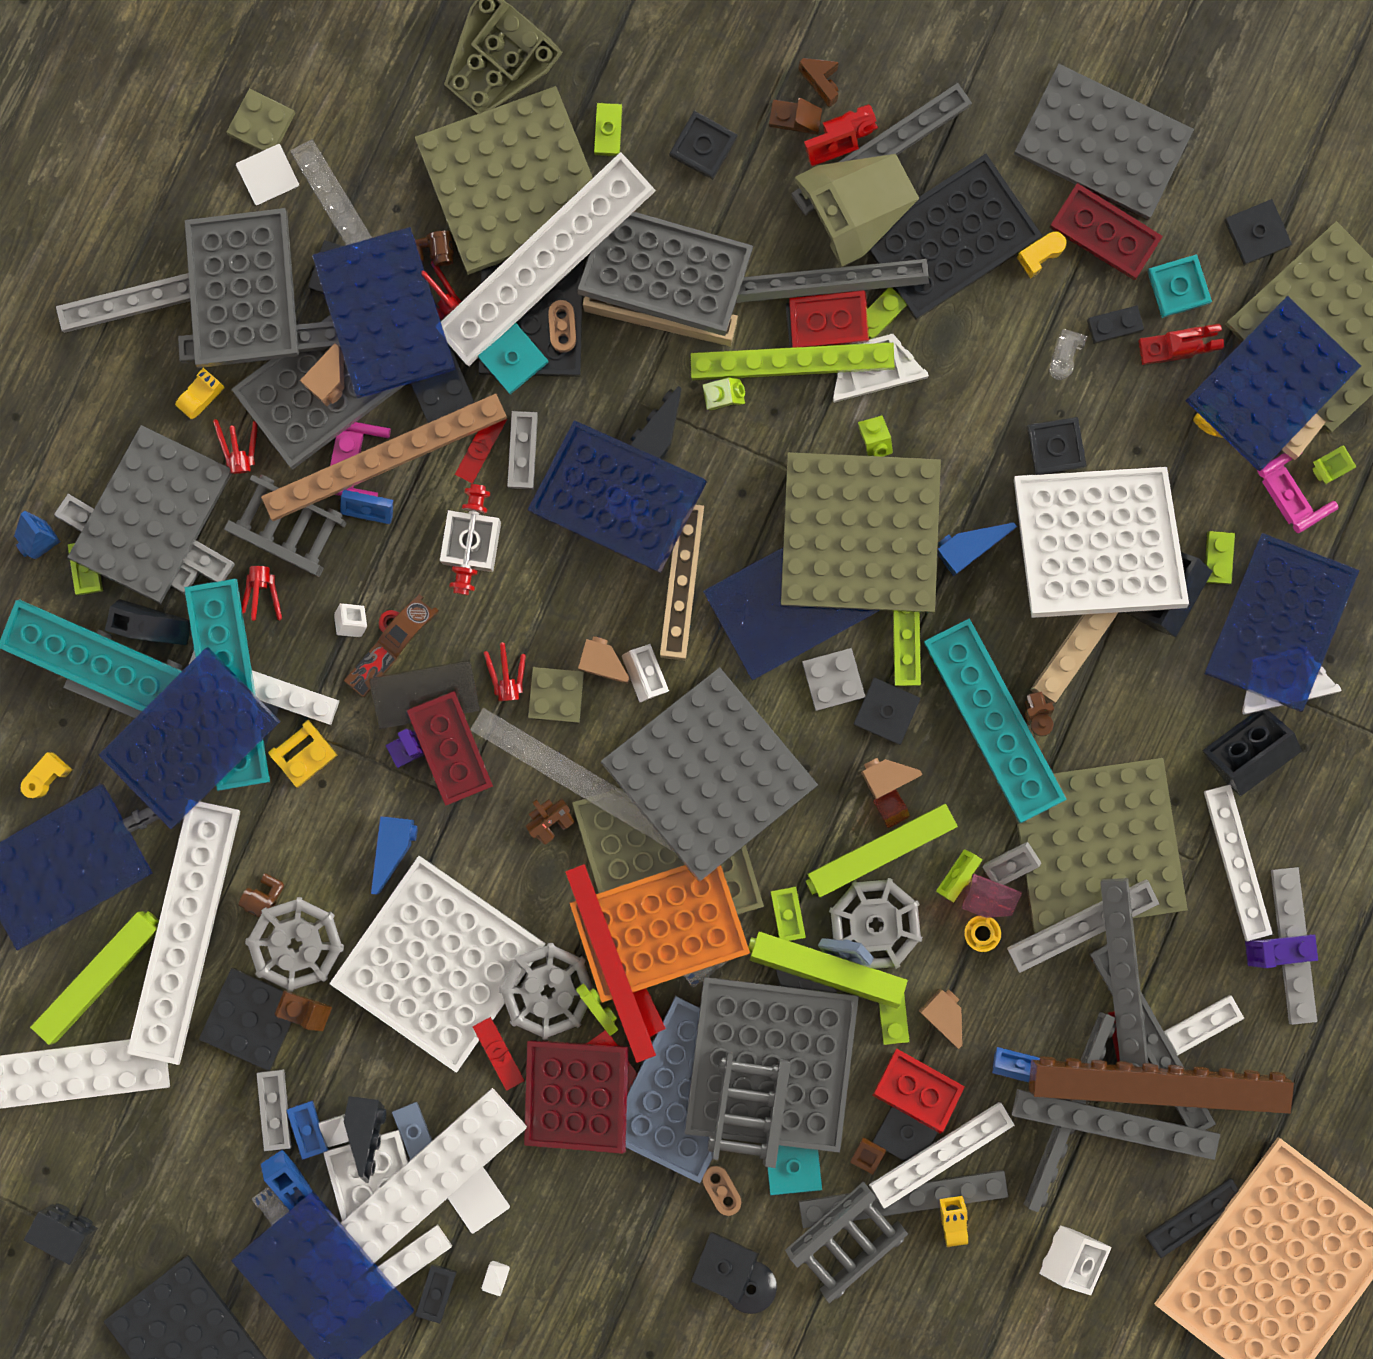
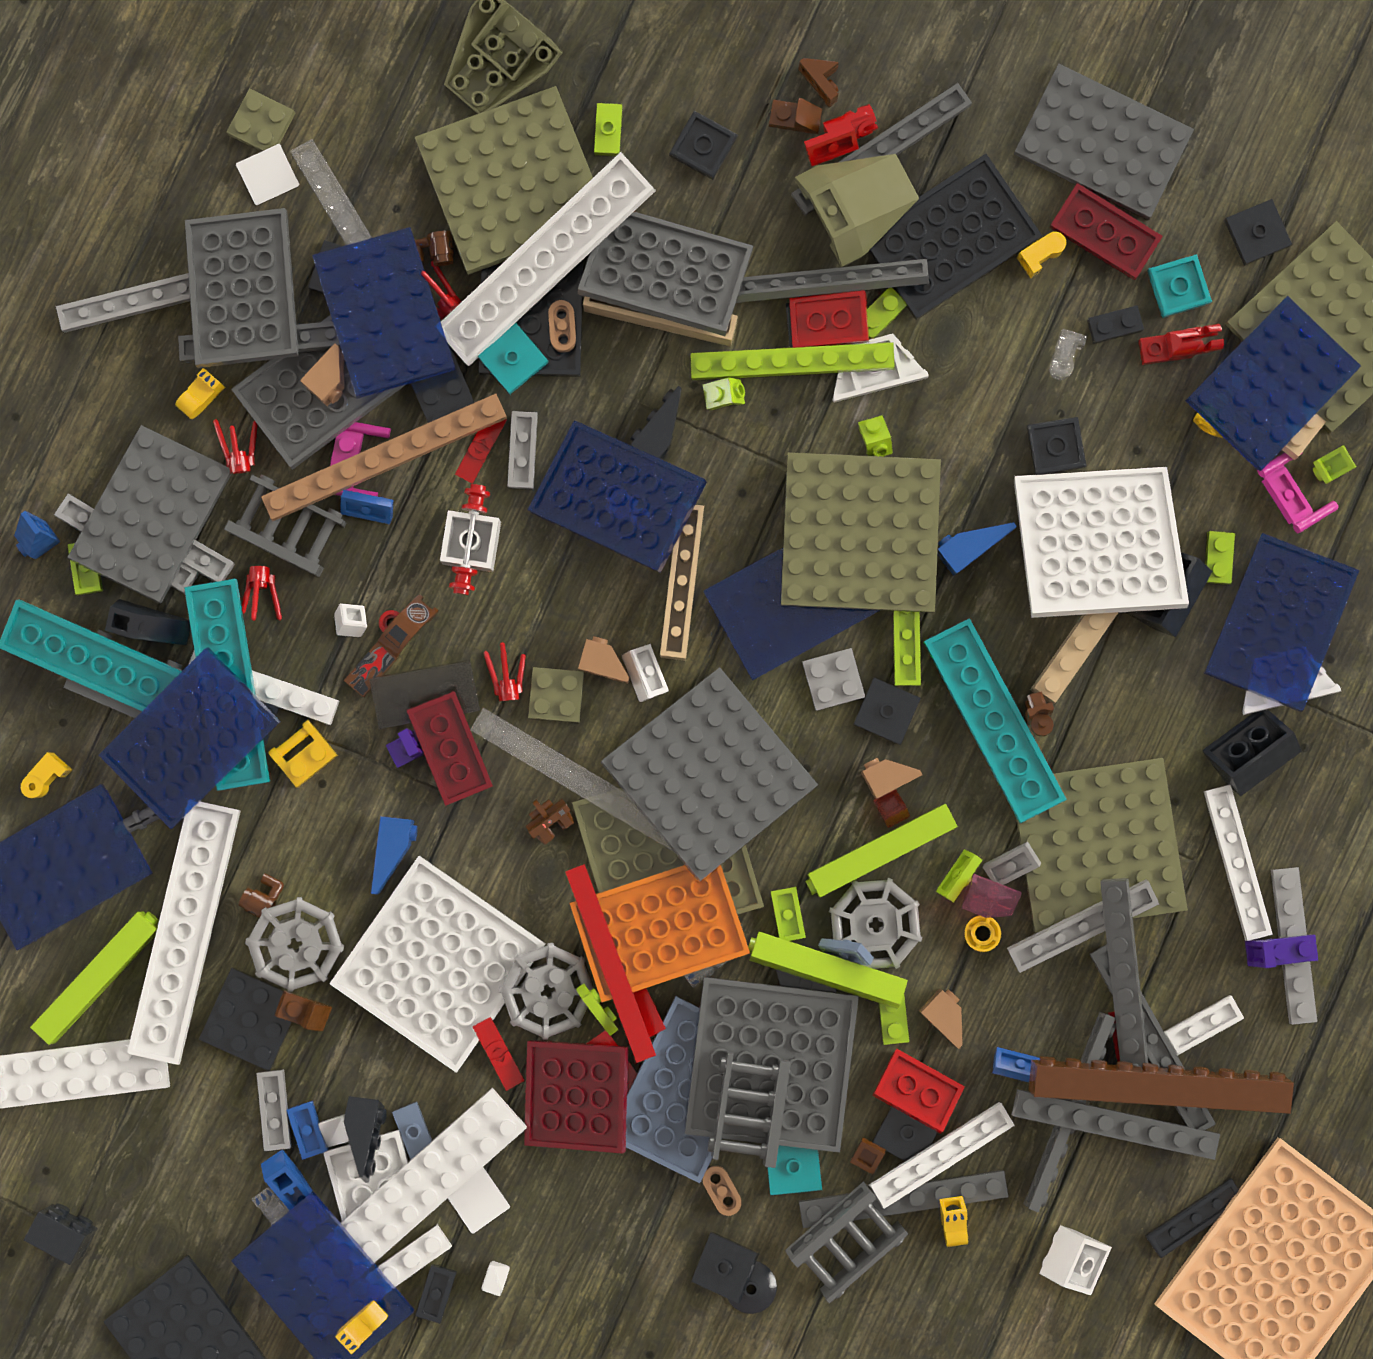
none -> yellow leg [335,1300,388,1354]

